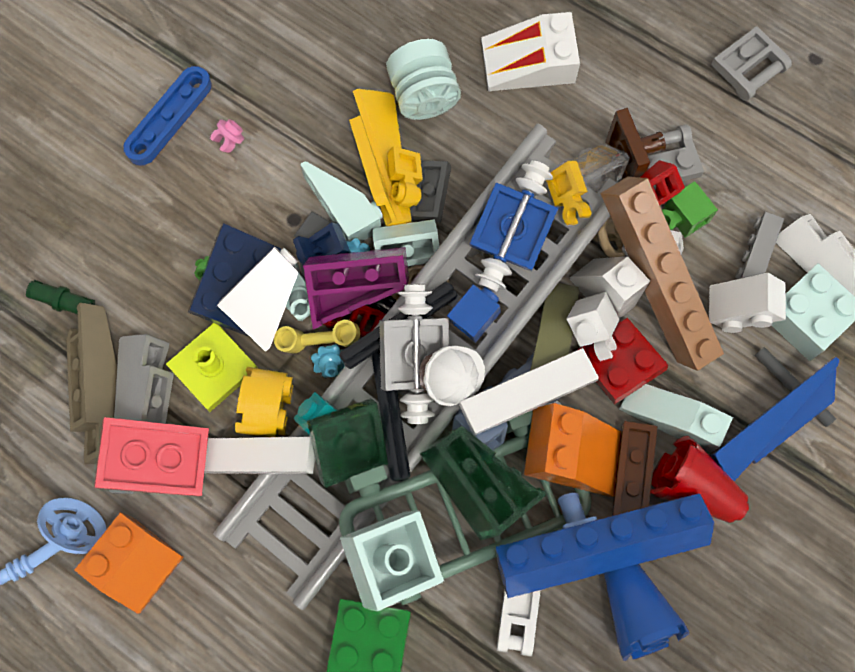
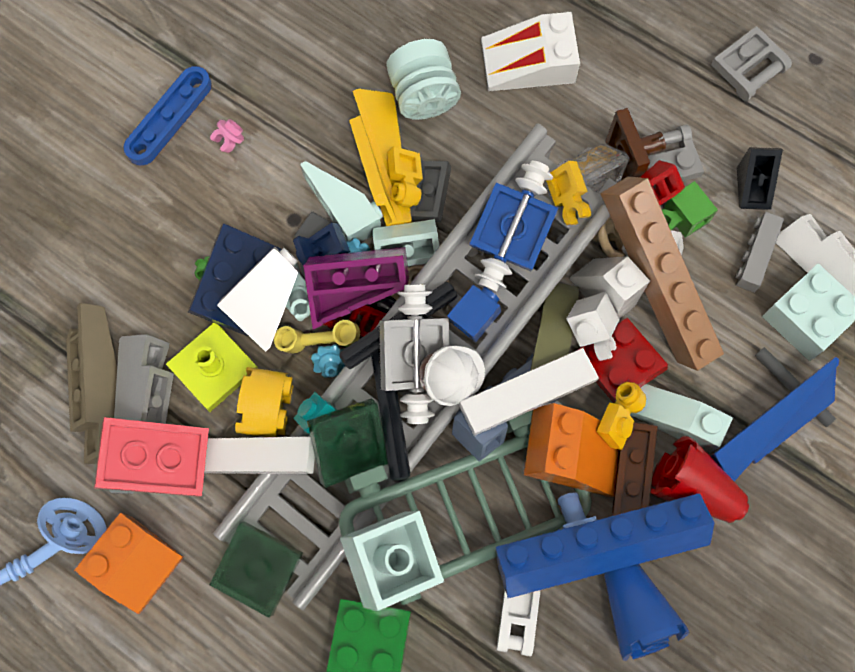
dark green pin [26,280,95,315] -> none
clear green wedge [420,426,548,541] -> none
white brick [709,273,786,333] -> none
none -> clear green plate [209,521,304,618]
none -> yellow plate [596,382,646,450]
none -> black slope [737,147,783,210]

